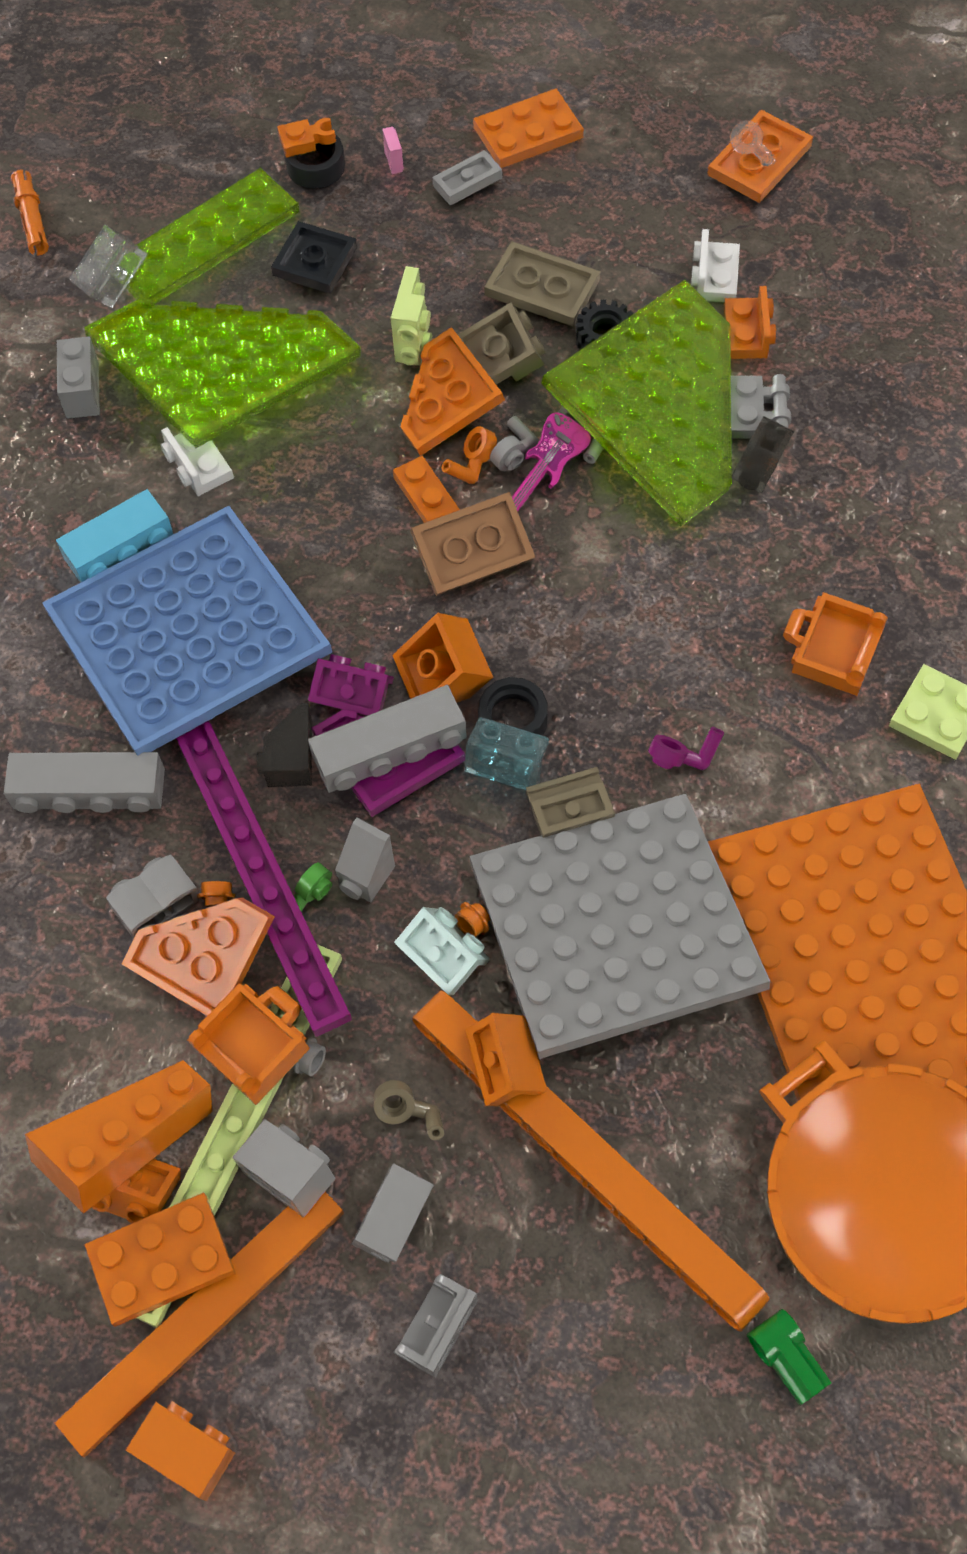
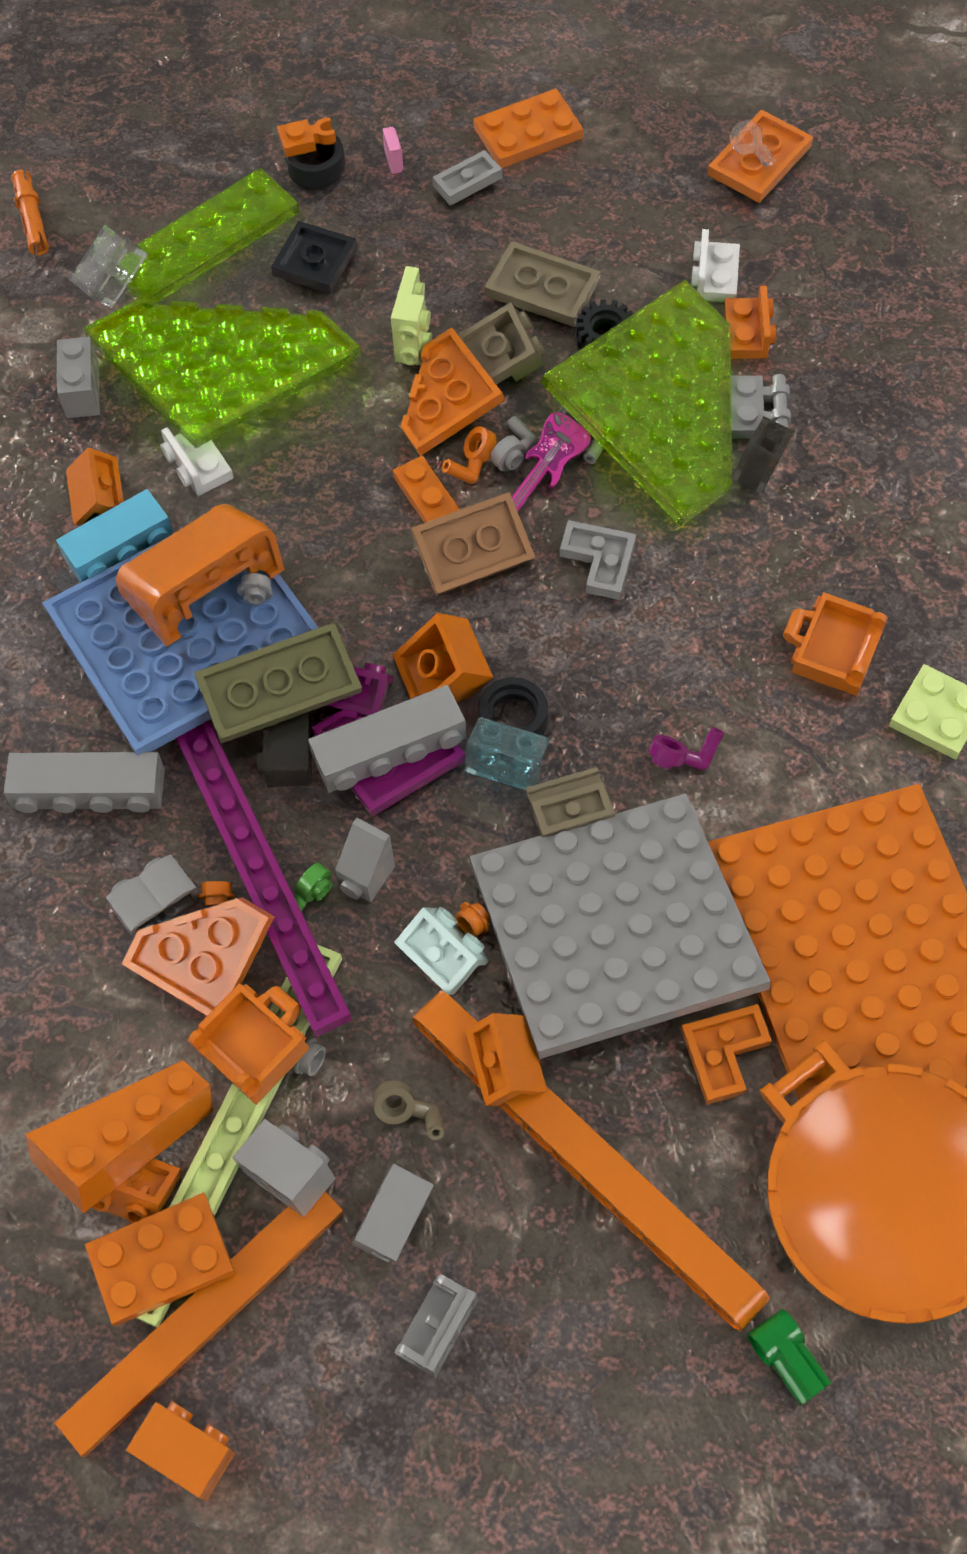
none -> orange panel [66,447,124,526]
none -> orange windscreen [116,504,285,647]
none -> olive plate [194,622,362,744]
none -> light grey plate [237,573,273,605]
none -> light grey plate [560,520,637,600]
none -> orange plate [681,1004,772,1105]

